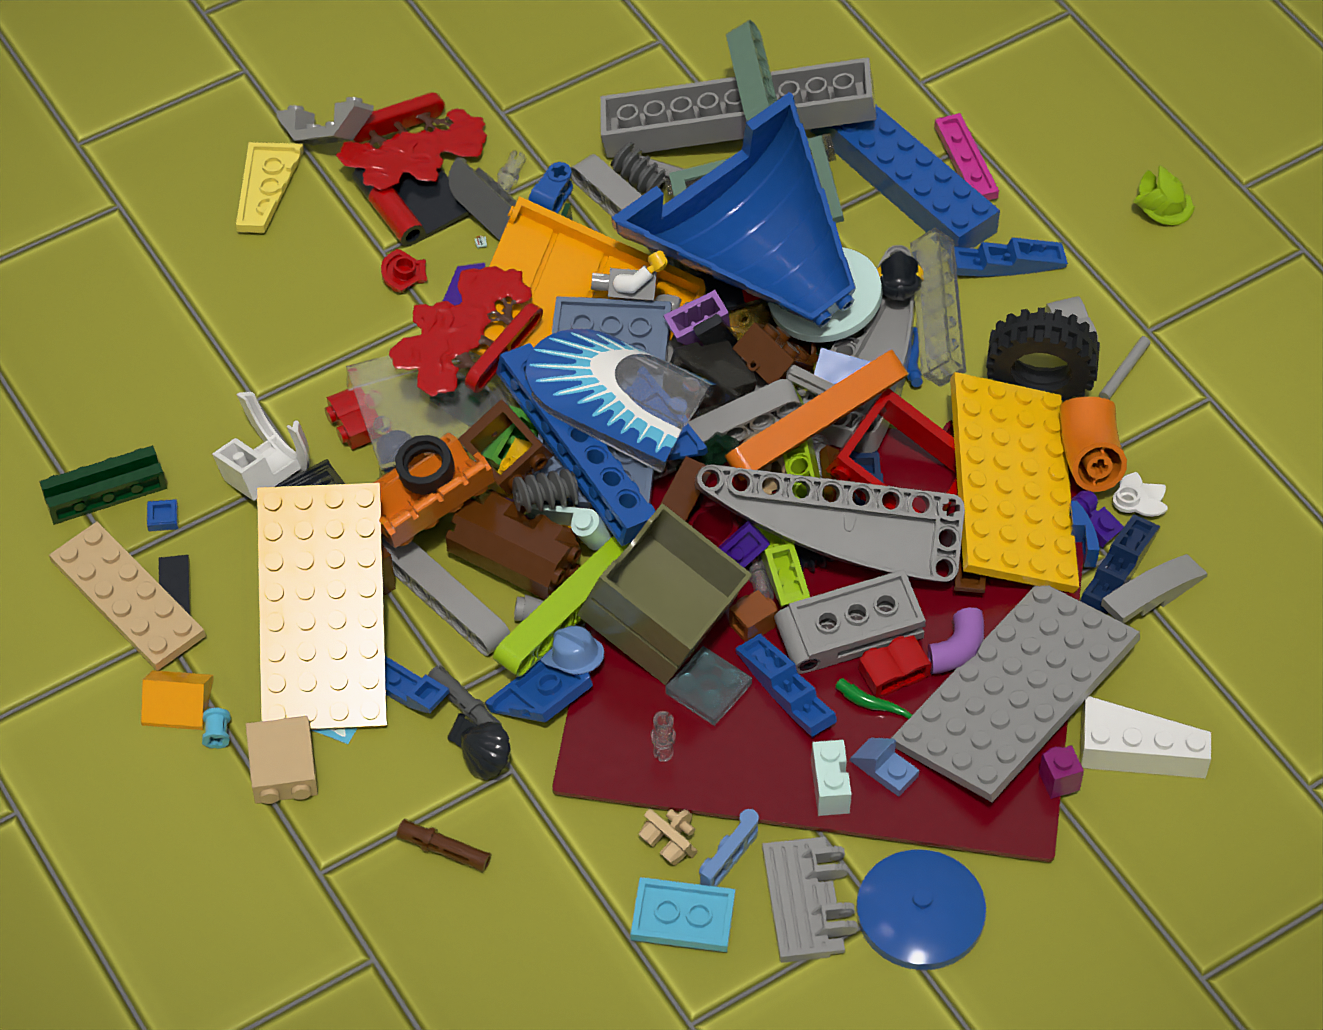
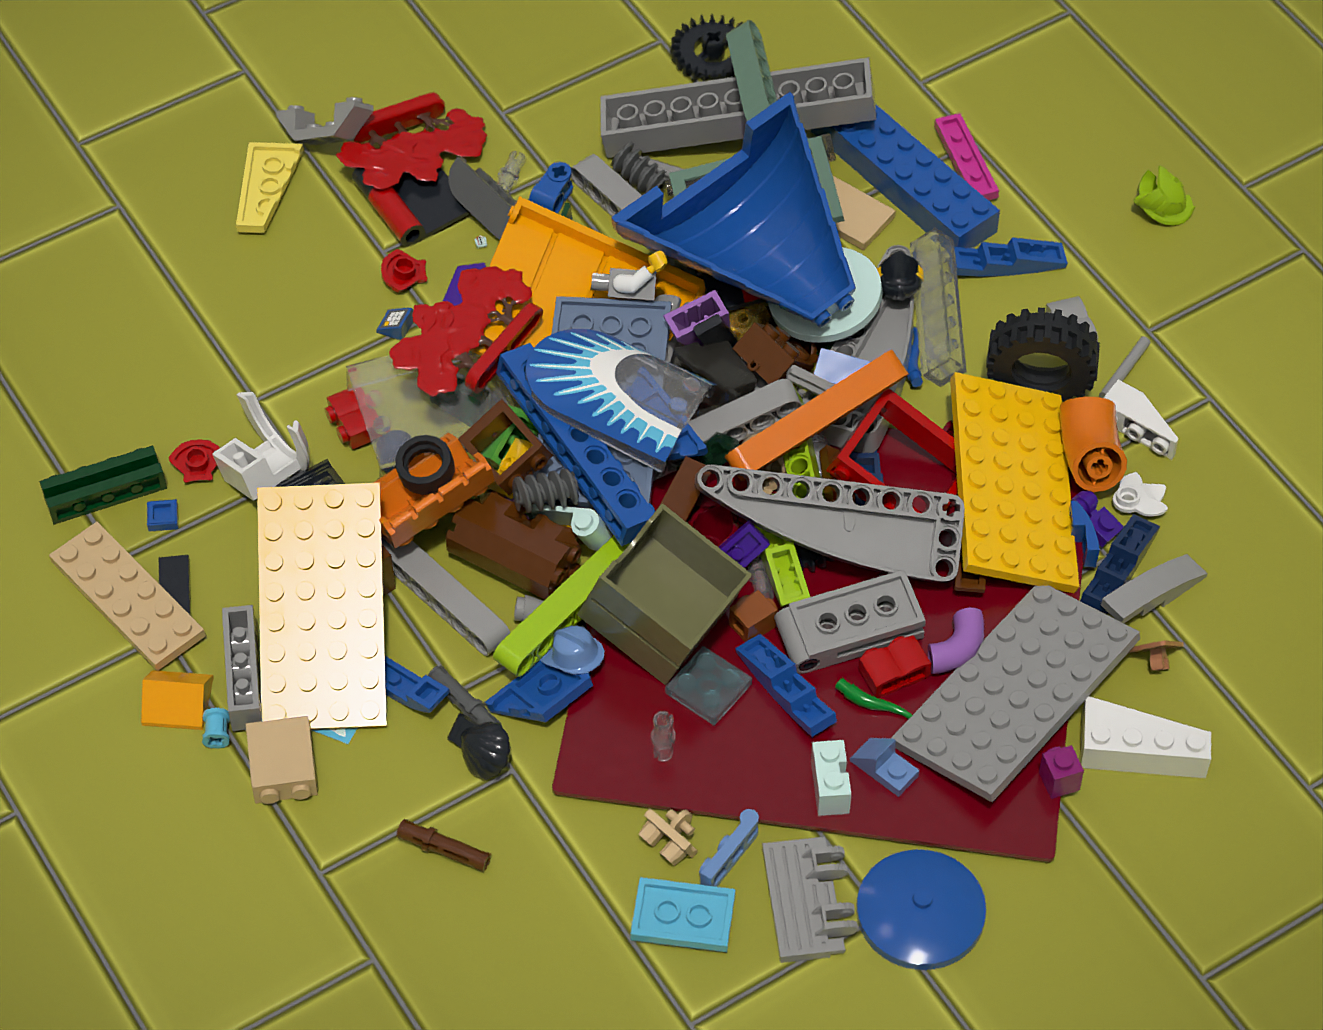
none -> red animal [168,439,220,483]
none -> light grey brick [222,605,262,731]
none -> blue slope [376,308,413,340]
none -> black gear [670,14,743,82]
none -> tan tile [832,175,896,250]
none -> white slope [1104,379,1179,460]
none -> nougat piece [1127,640,1184,671]

